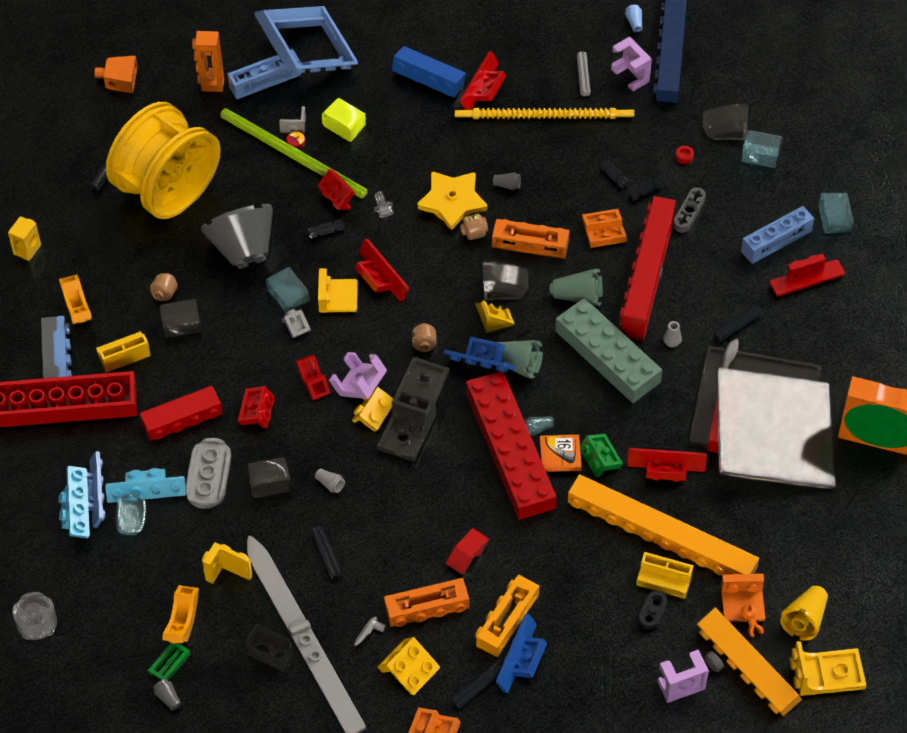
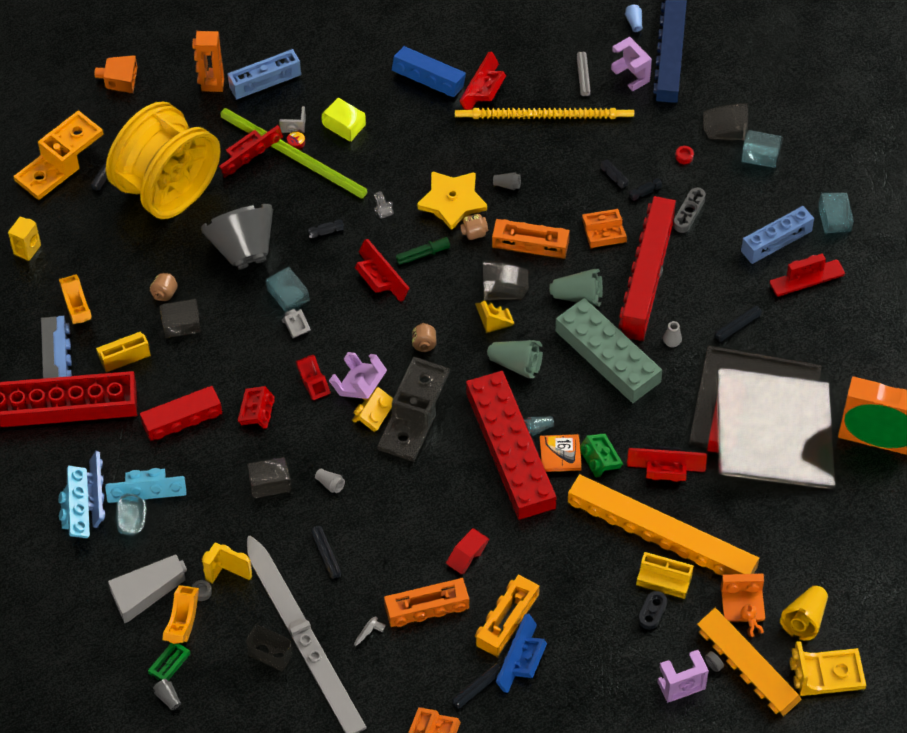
clear brick [13,592,57,640] -> none
light grey tile [185,438,231,508] -> none
medium blue window [255,6,358,74] -> none
red bracket [318,169,355,210] -> none
yellow bracket [318,269,358,312] -> none
yellow bracket [378,637,440,695] -> none
blue bracket [444,337,515,372] -> none
light grey bar [722,339,739,372] -> none
none -> light orange bracket [14,110,104,200]
none -> light grey slope [108,555,187,623]
none -> dark grey tile [192,580,212,601]
none -> red bracket [219,125,283,177]
none -> dark green axle [396,237,450,265]

